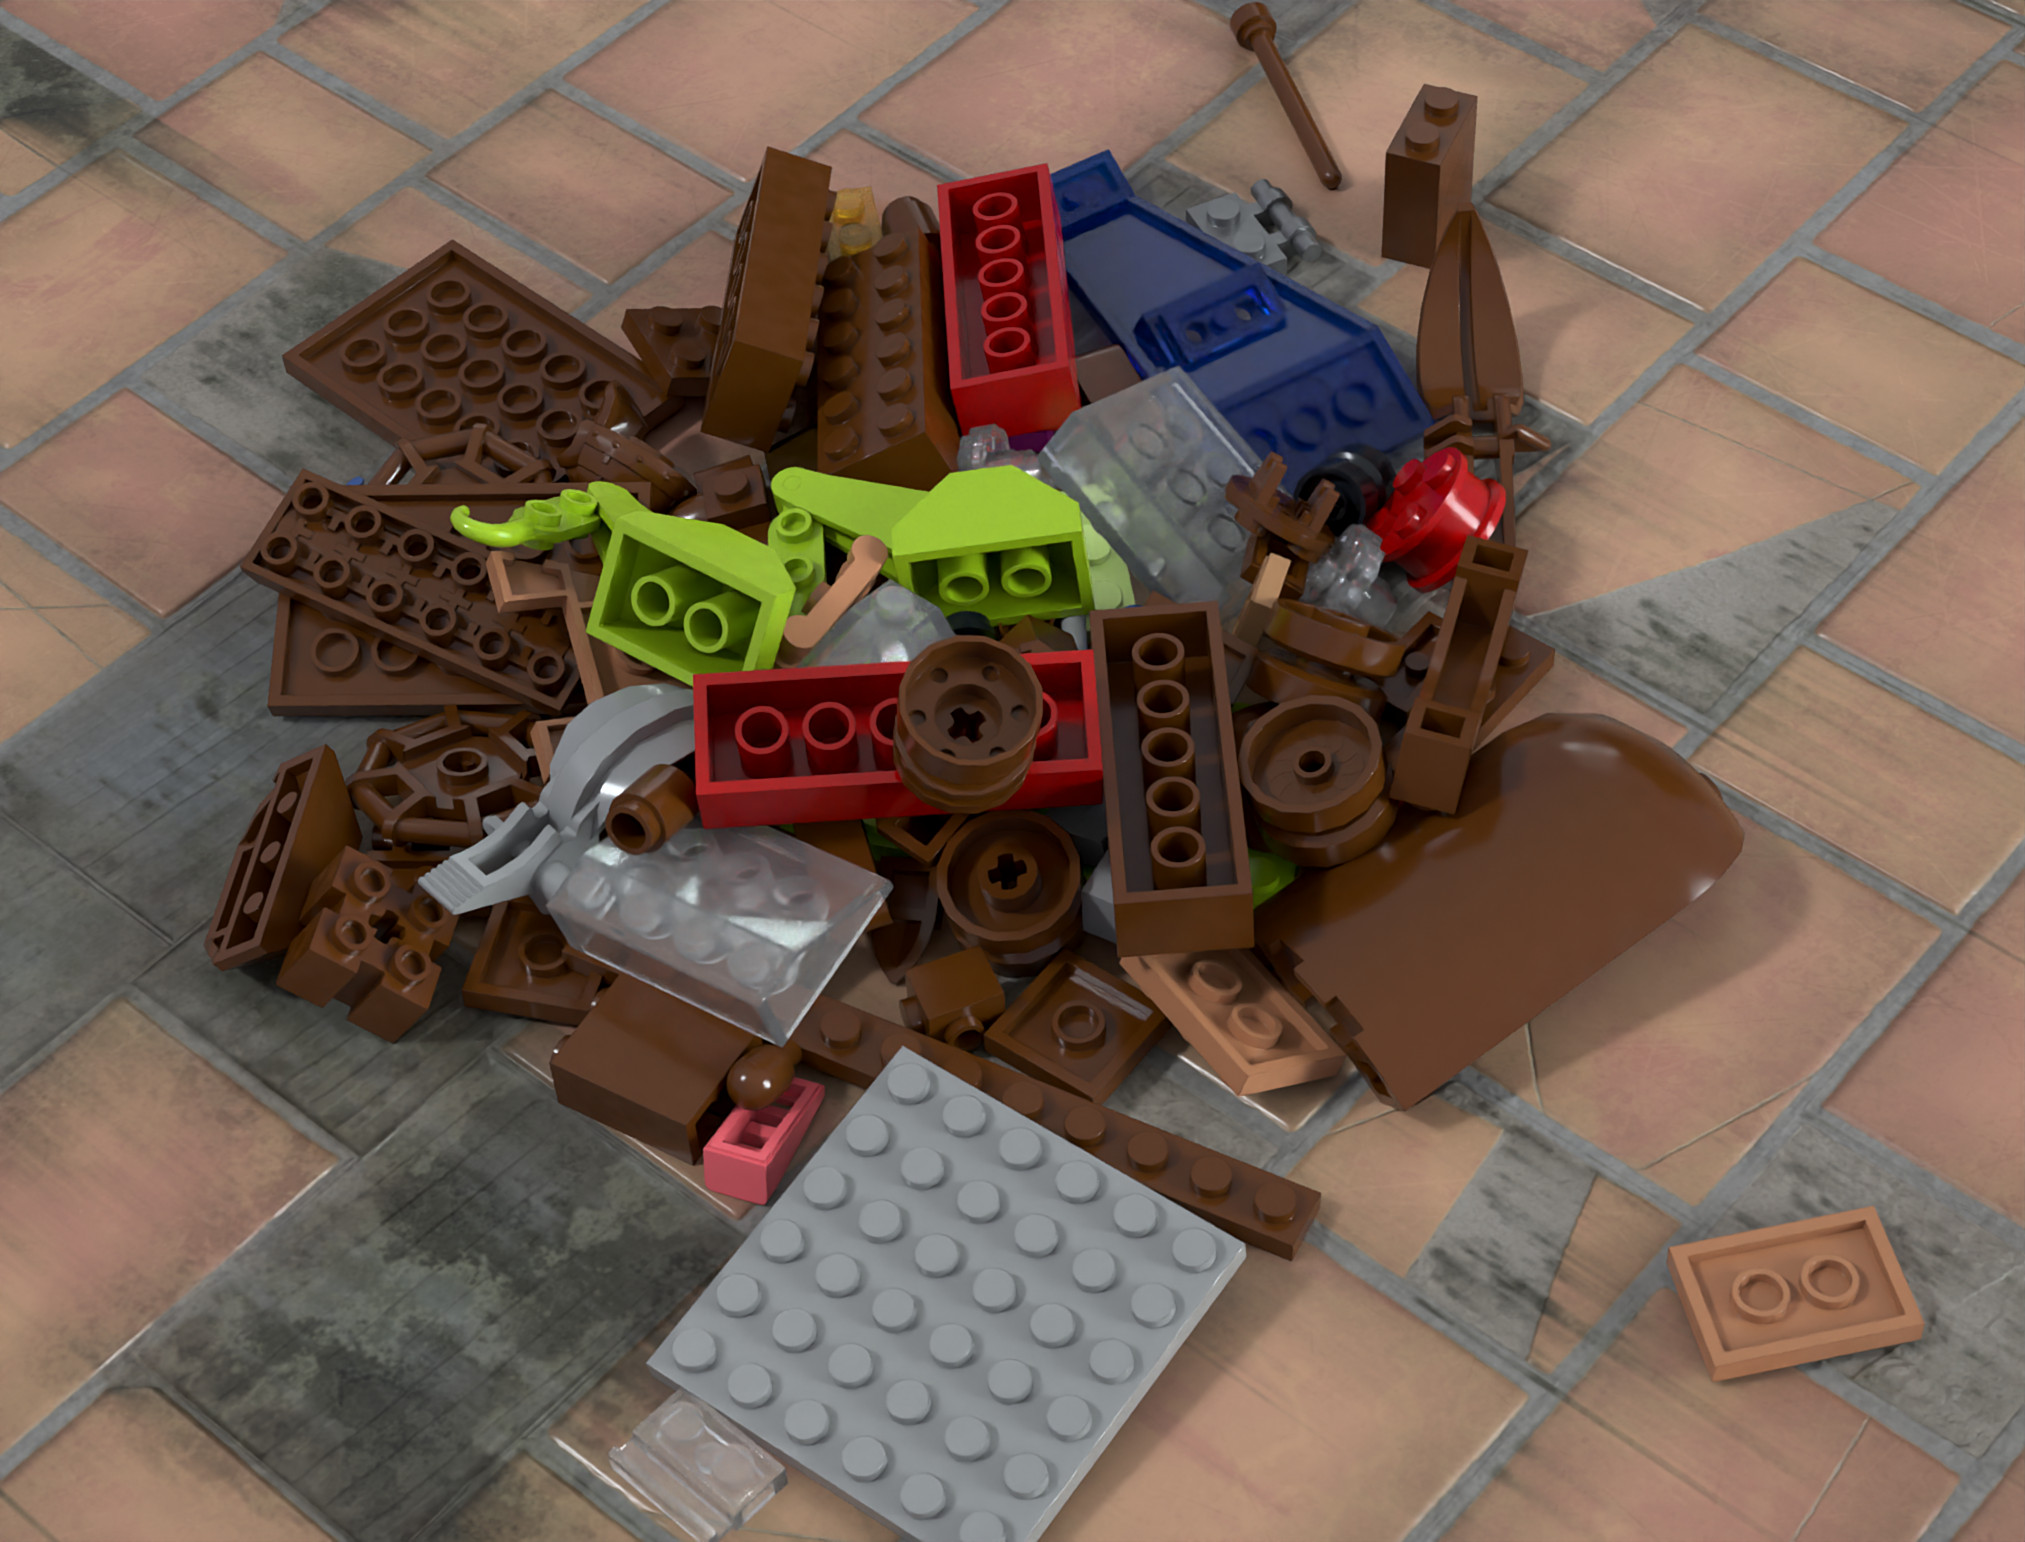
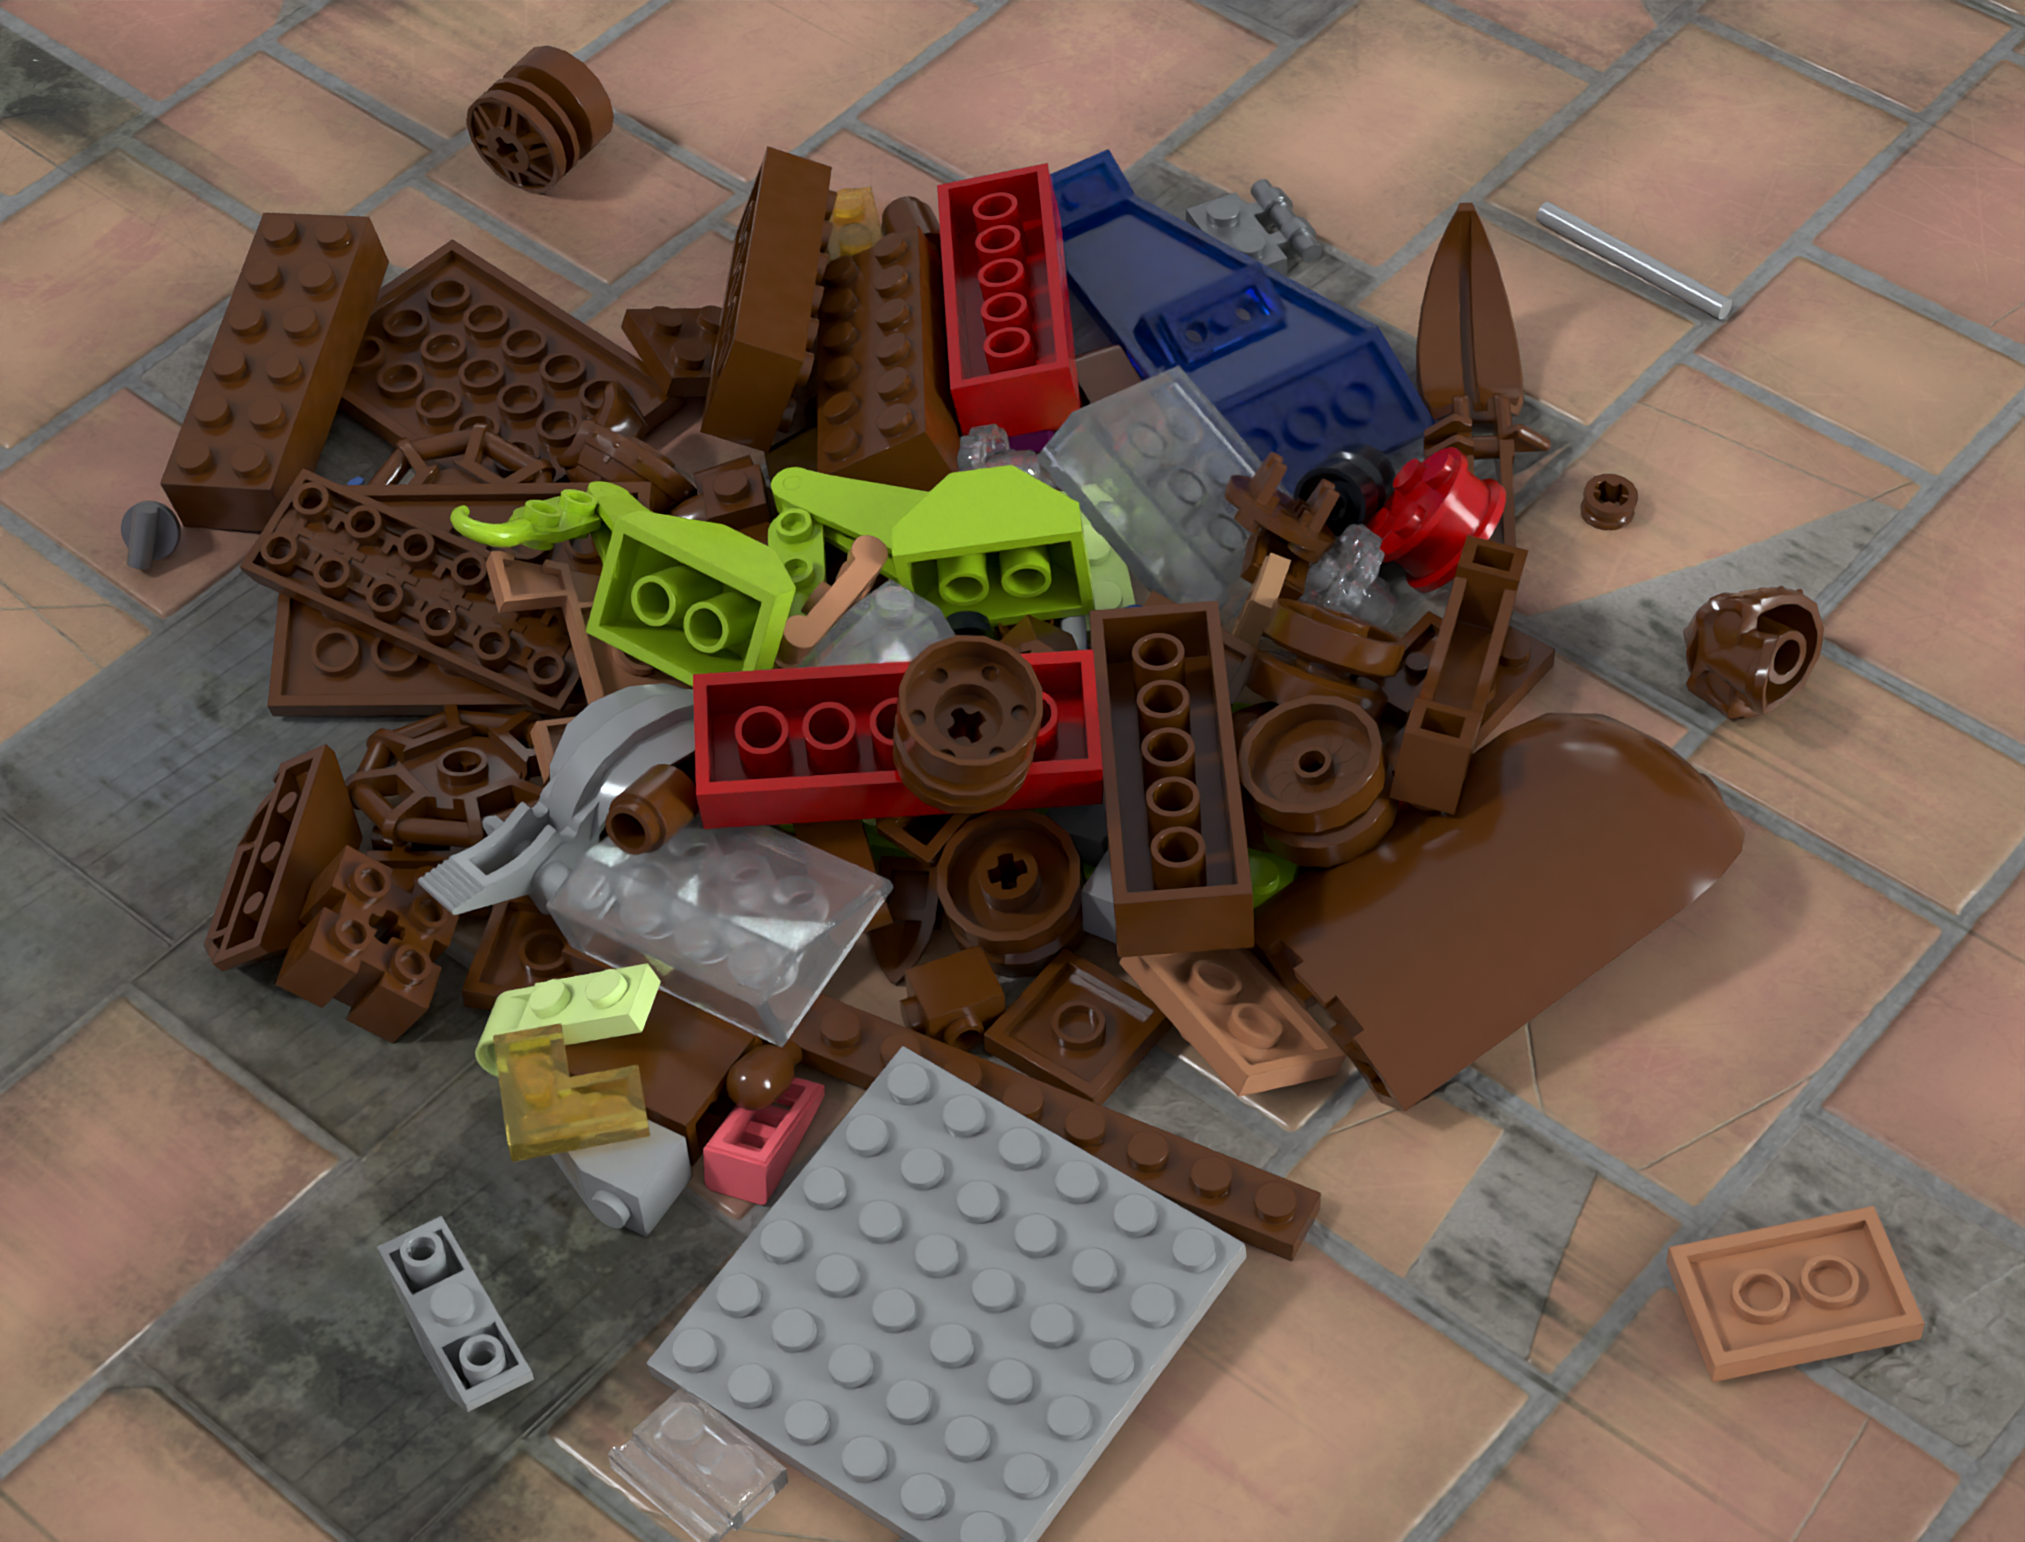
reddish brown piece [1230,2,1342,189] -> none
reddish brown brick [1381,84,1478,269] -> none
none -> flat silver plate [121,500,181,569]
none -> reddish brown brick [160,212,389,531]
none -> light grey slope [377,1216,534,1412]
none -> reddish brown wheel [466,45,614,193]
none -> yellowish green plate [475,963,661,1080]
none -> clear yellow plate [493,1023,650,1162]
none -> light grey slope [507,1057,692,1238]
none -> light grey bar [1536,201,1732,320]
none -> reddish brown bush [1580,474,1638,530]
none -> reddish brown head [1683,586,1824,719]

